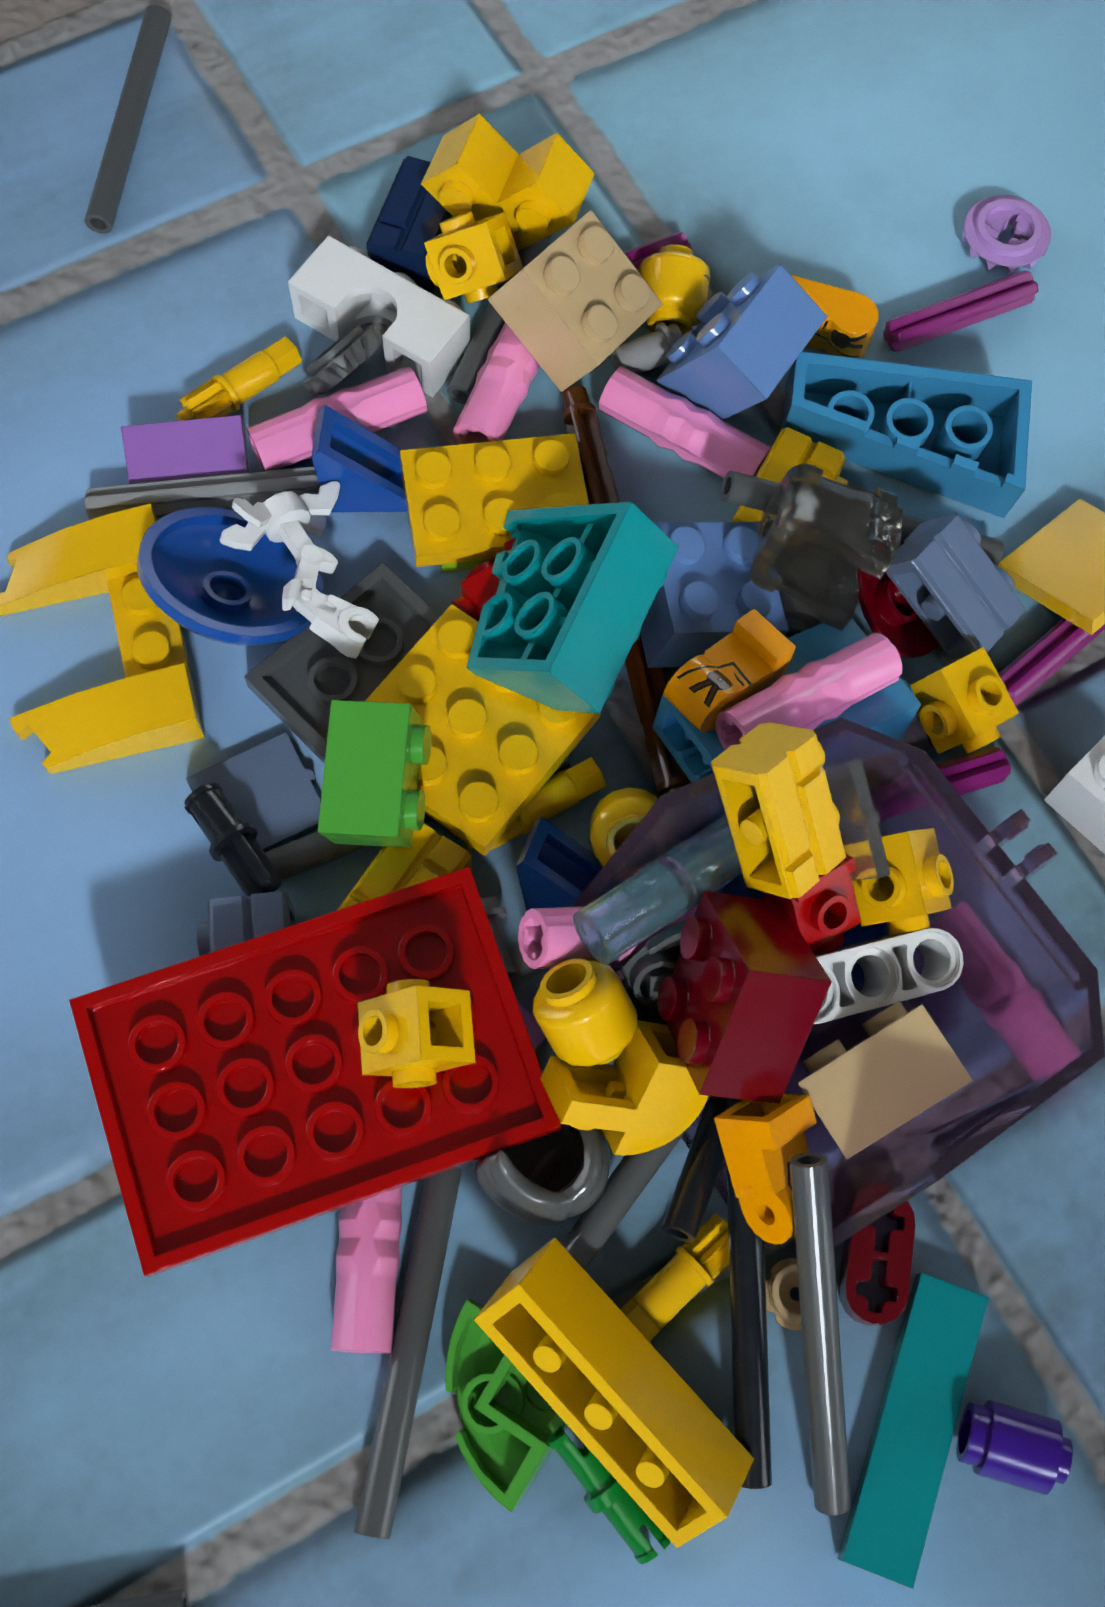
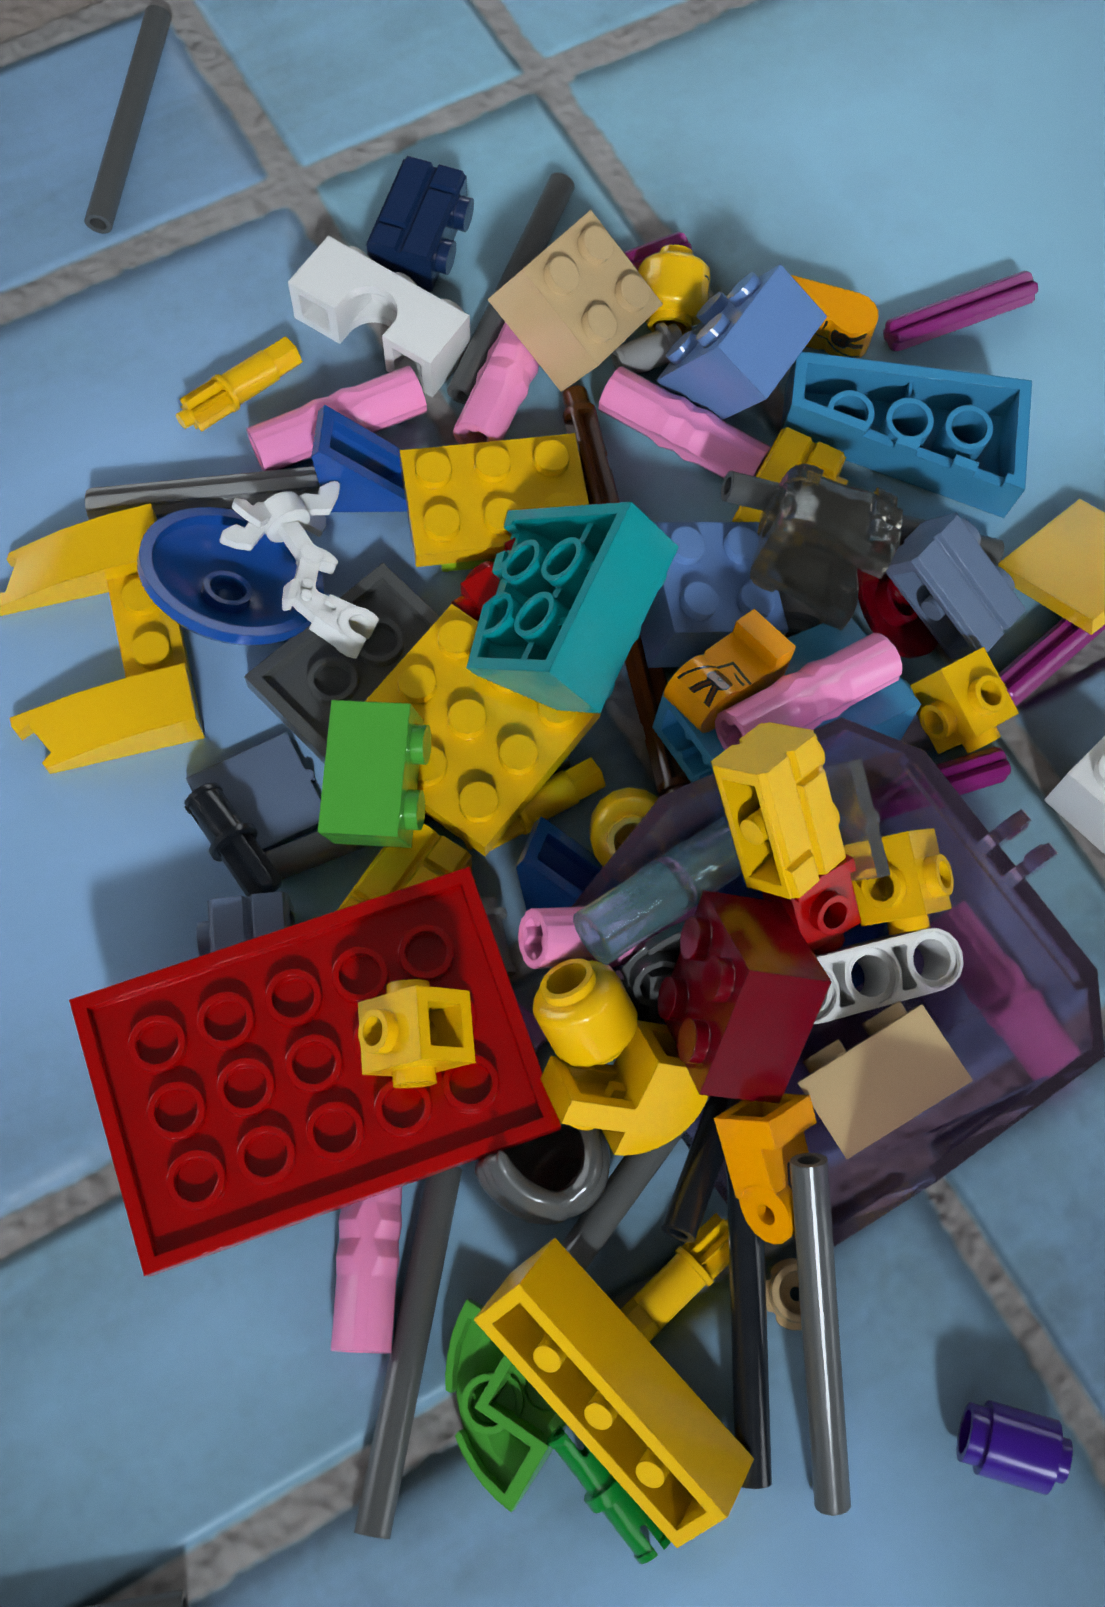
medium lavender tile [121,415,250,484] -> none
dark grey gear [303,323,382,395] -> none
yellow brick [421,113,595,251] -> none
yellow brick [424,211,523,303] -> none
teal tile [837,1272,989,1589] -> none
dark red beam [839,1189,915,1326] -> none
lavender gear [961,195,1051,275] -> none

